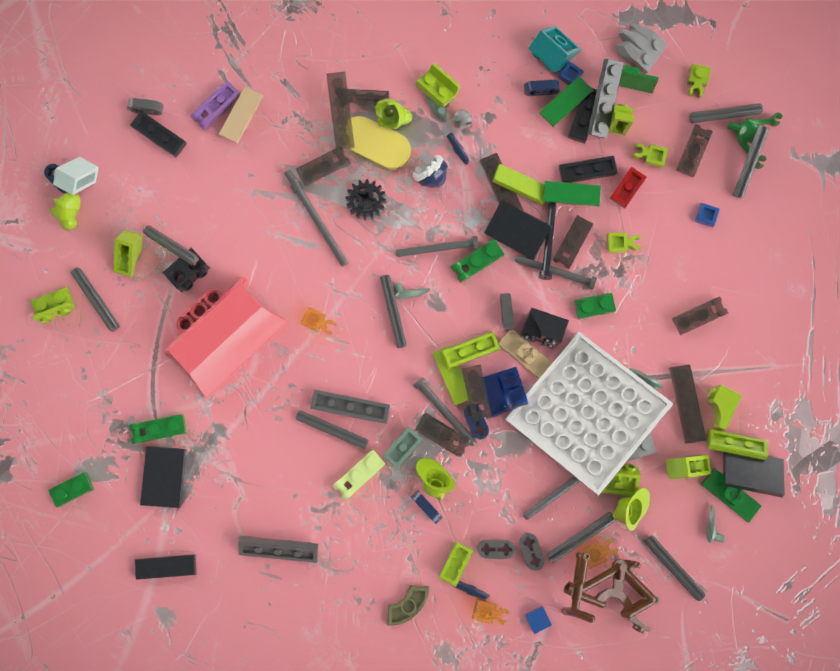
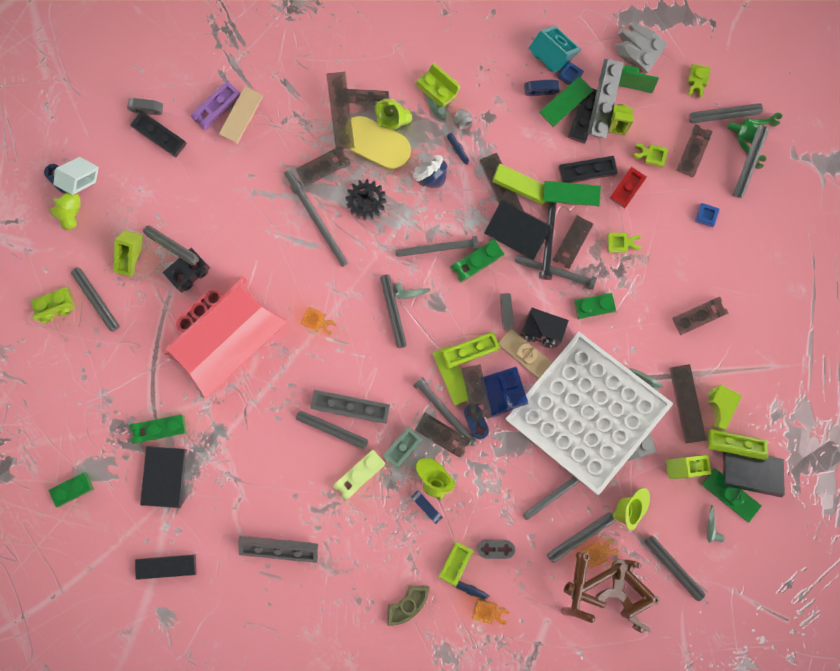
dark grey beam [519,533,545,571] -> none
blue tile [525,606,552,634] -> none
lime bracket [602,464,641,496] -> none

